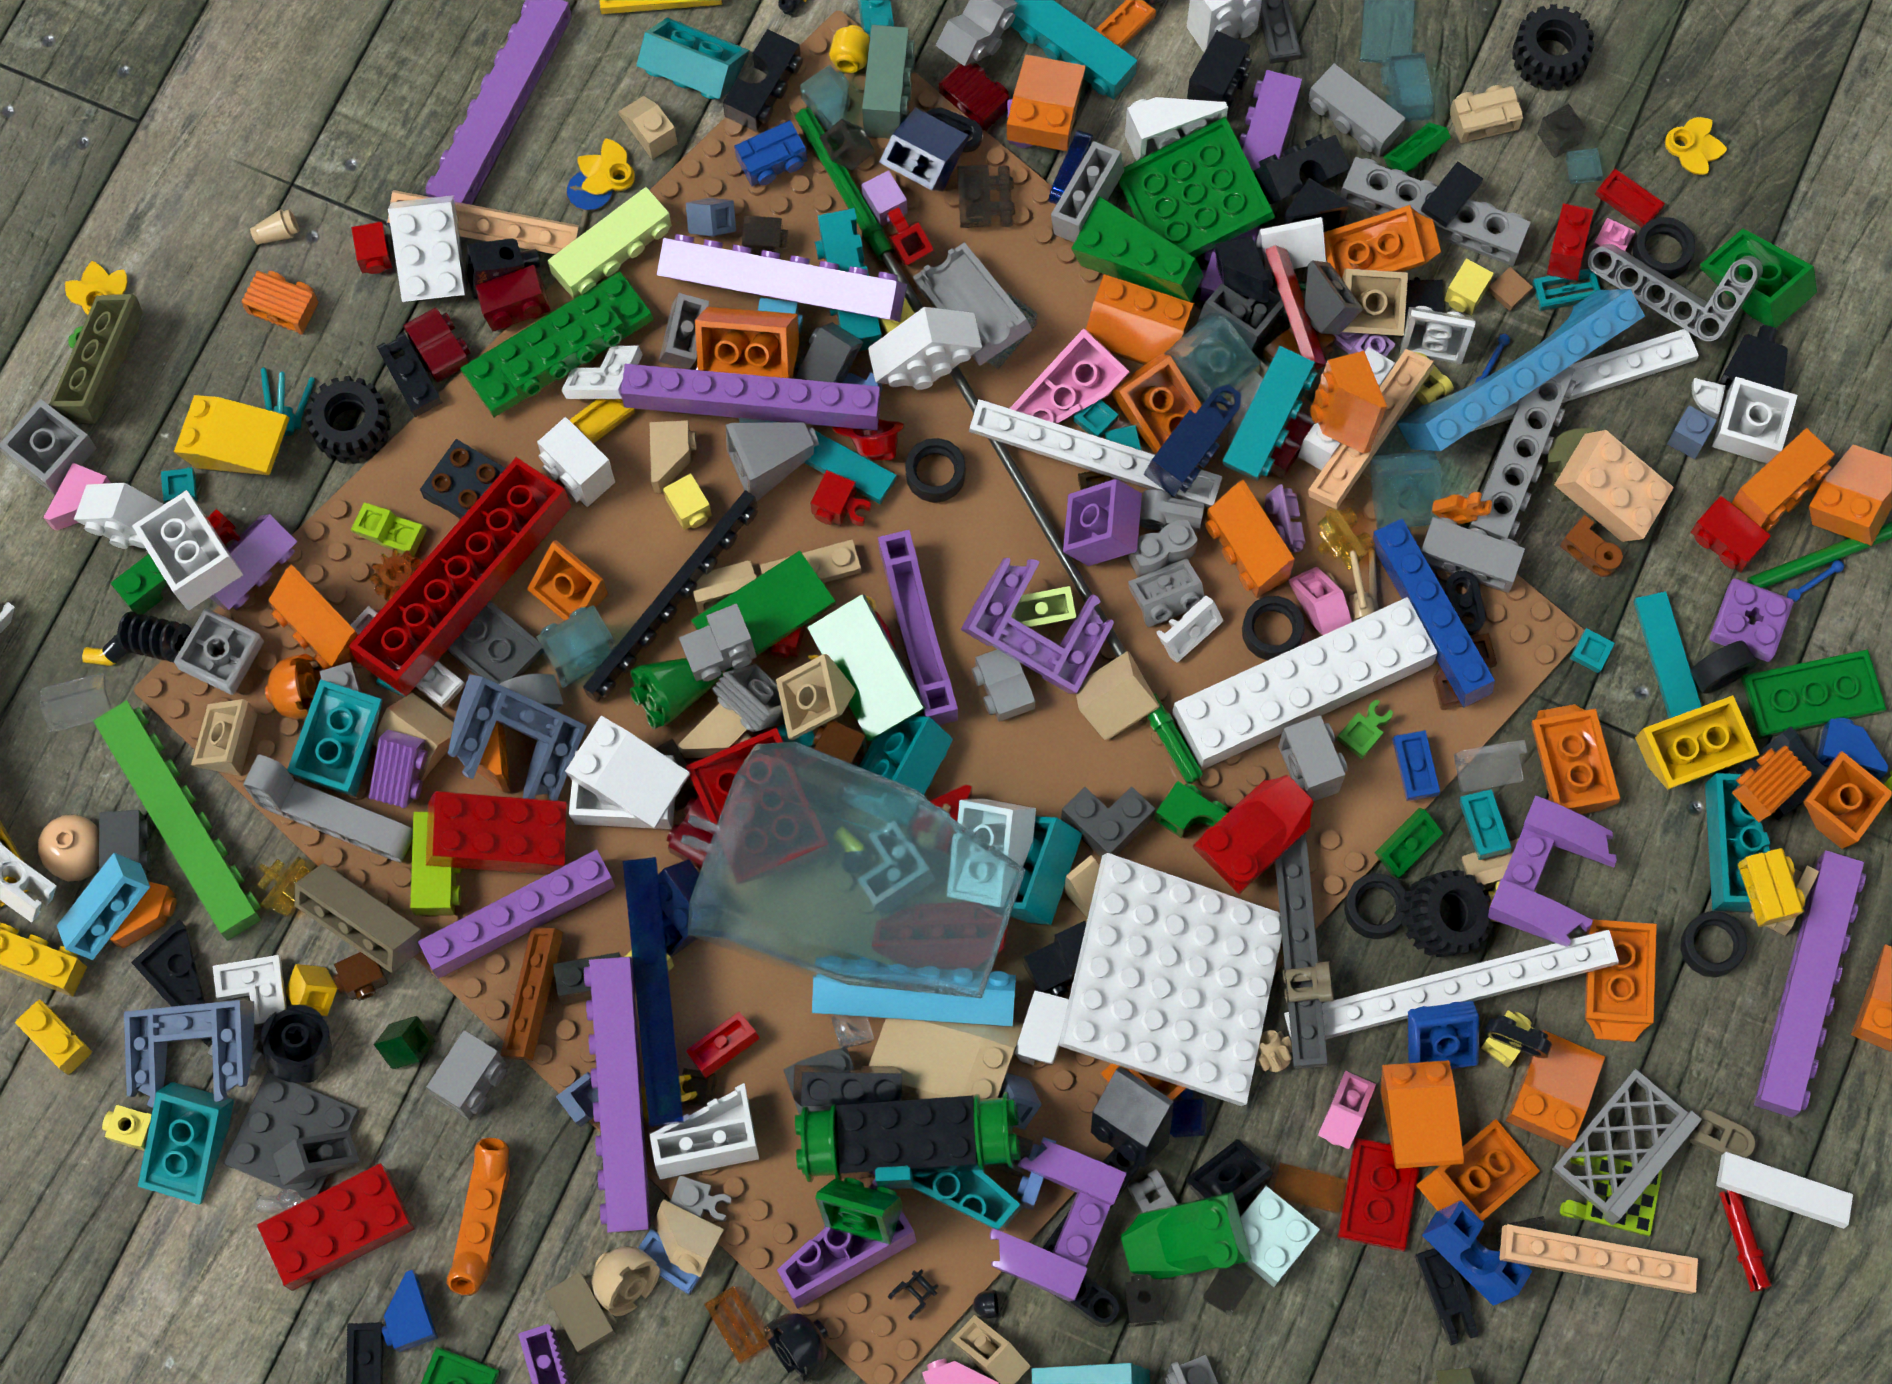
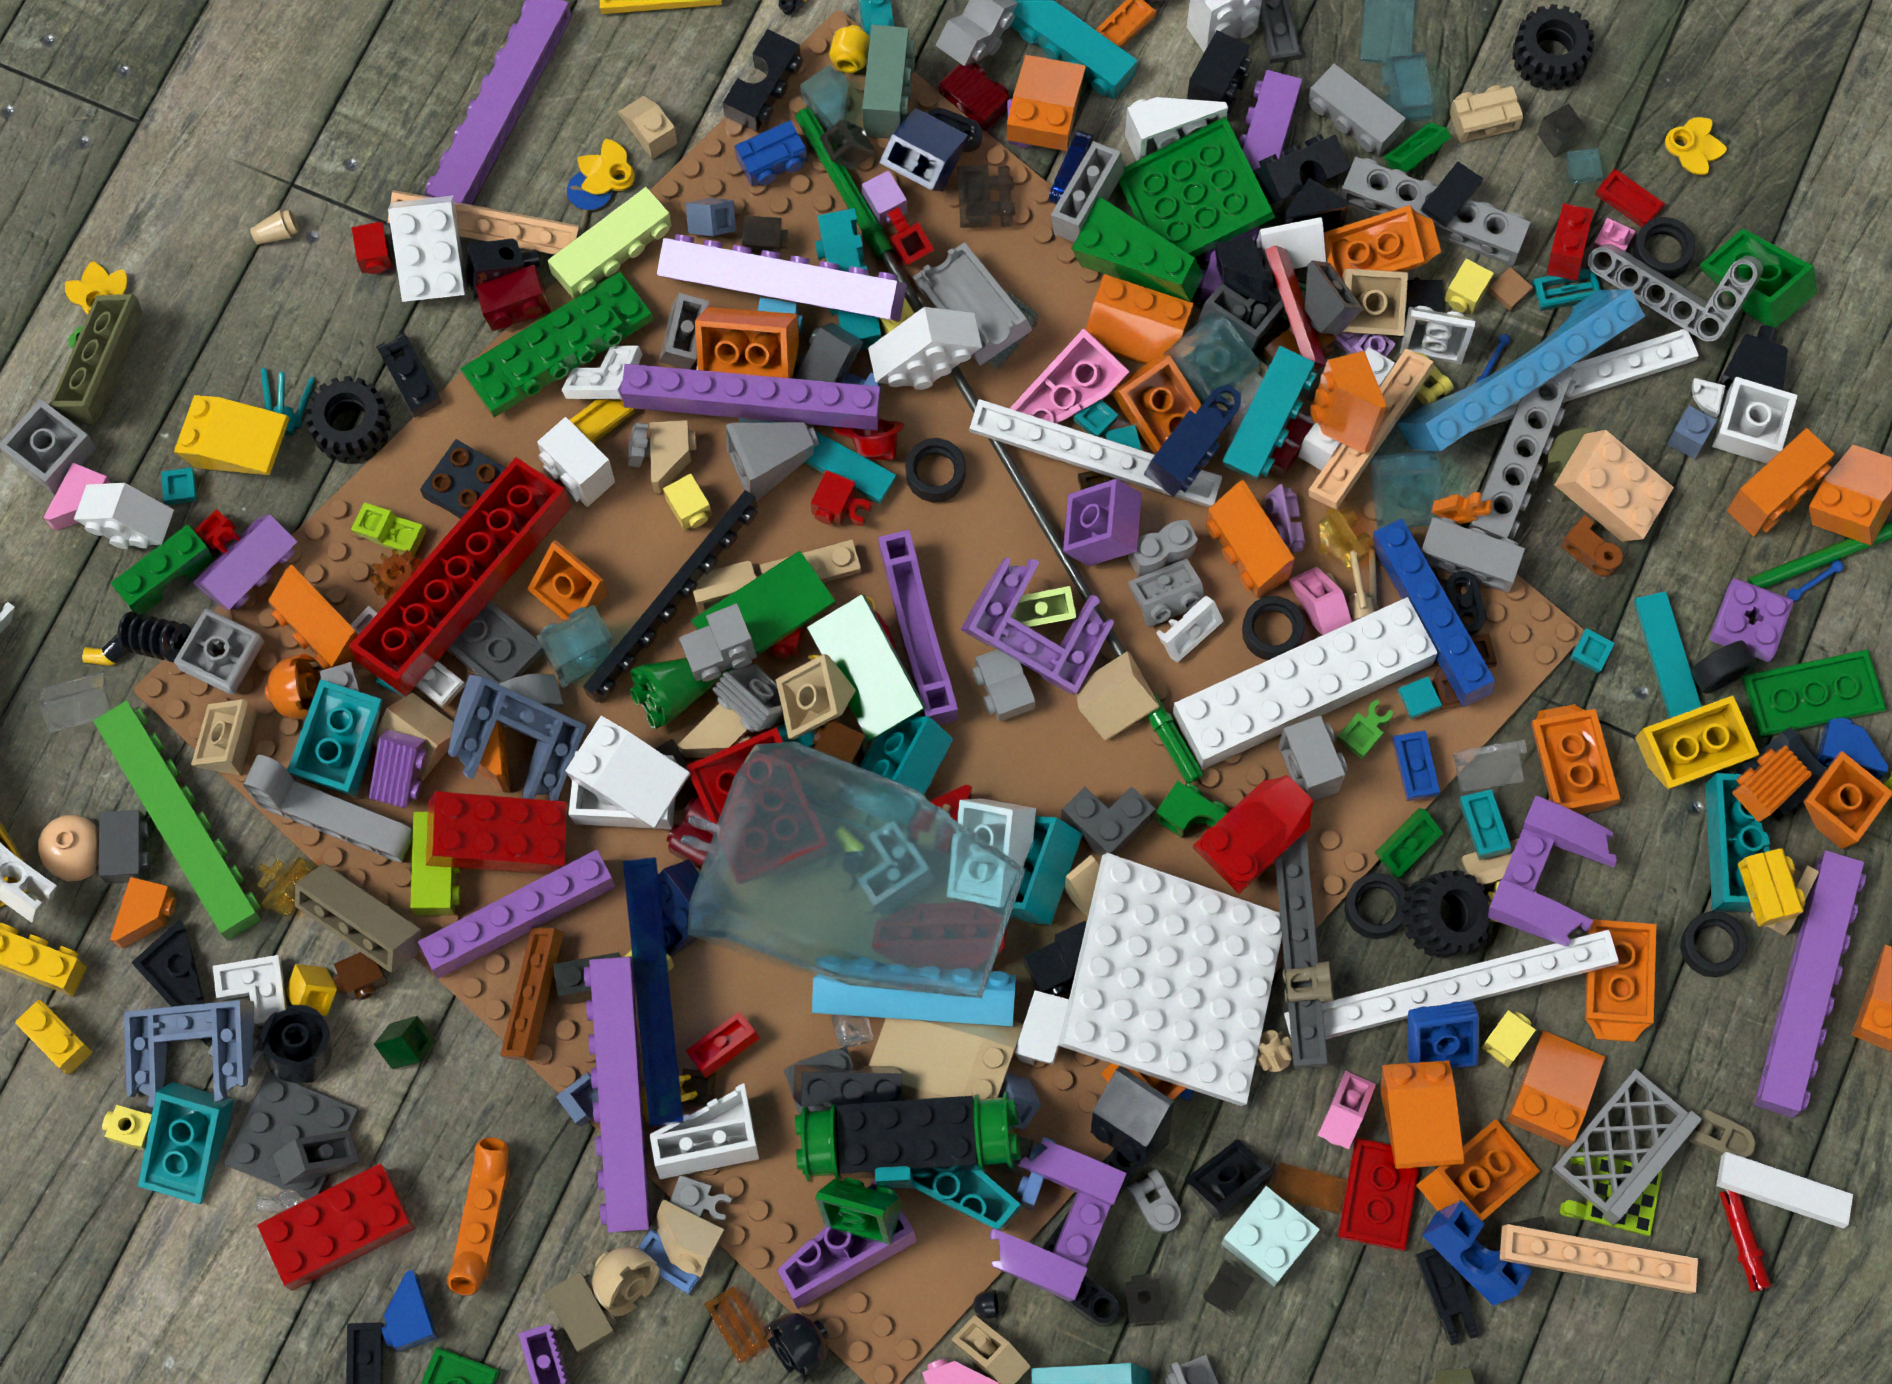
medium azure brick [57,853,150,960] -> none
white brick [132,490,243,611] -> none
orange brick [241,271,319,335] -> none
dark red brick [403,307,471,383] -> none
light grey brick [426,1030,506,1120] -> none
teal slope [636,17,750,99] -> none
black piece [888,1269,939,1321] -> none
green slope [1121,1192,1252,1280] -> none
light grey piece [1139,489,1204,532] -> none
clear blue plate [1170,1099,1207,1138] -> none
black plate [1484,1015,1552,1058] -> none
red brick [1691,495,1771,573] -> none
none -> light grey plate [627,423,650,468]
none -> teal tile [1398,676,1442,720]

